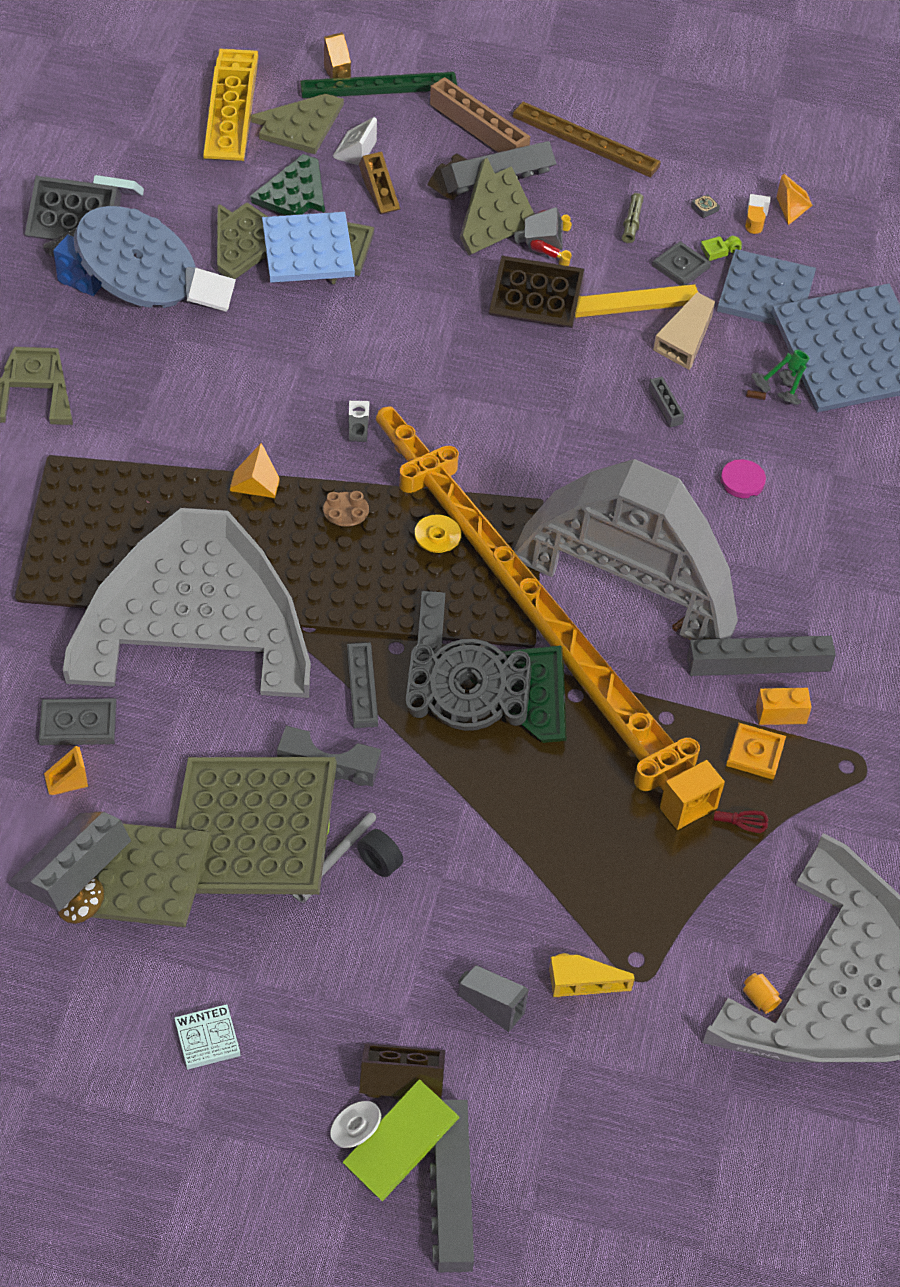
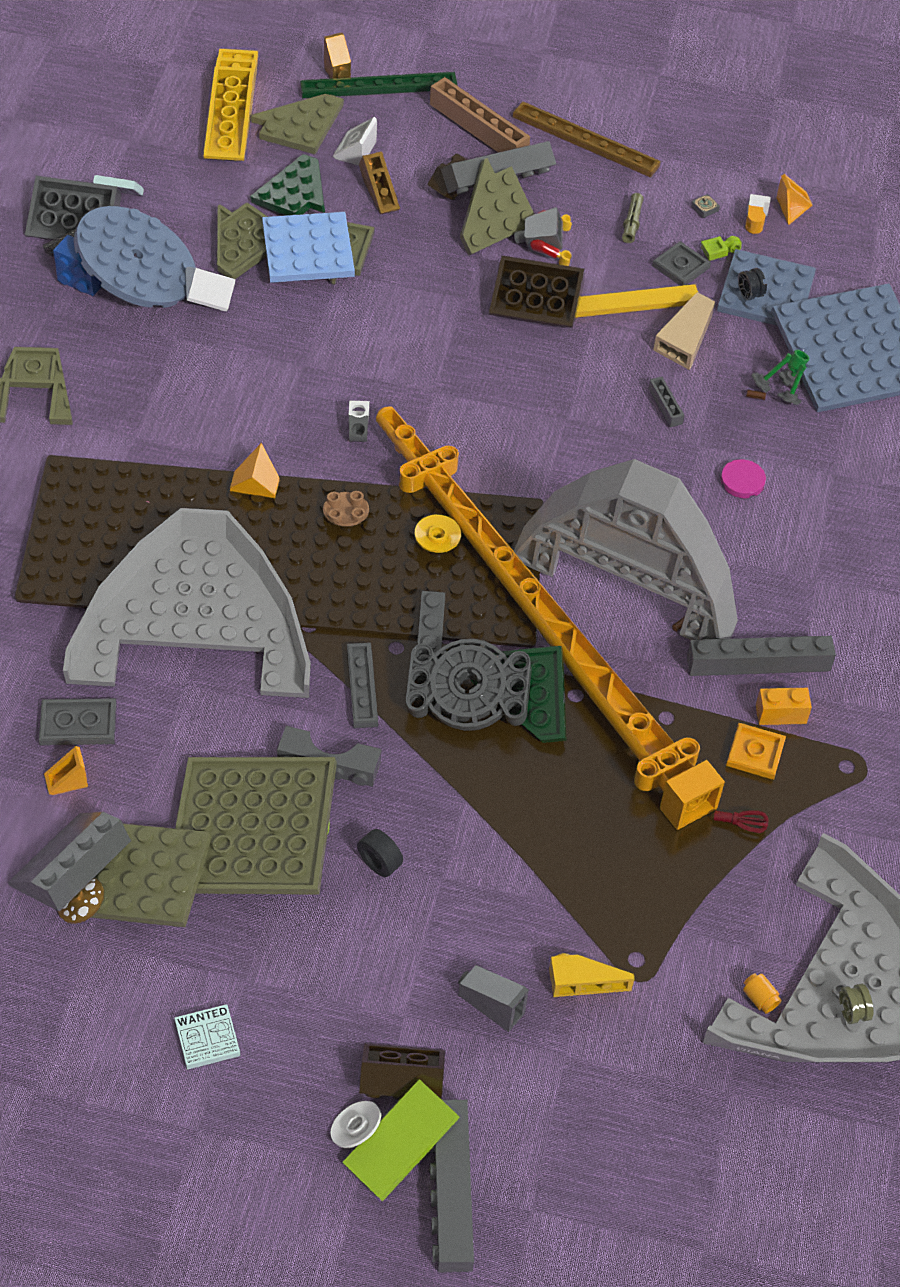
light grey piece [292,813,376,903] -> none
none -> black wheel [738,268,767,300]
none -> olive wheel [839,983,874,1025]

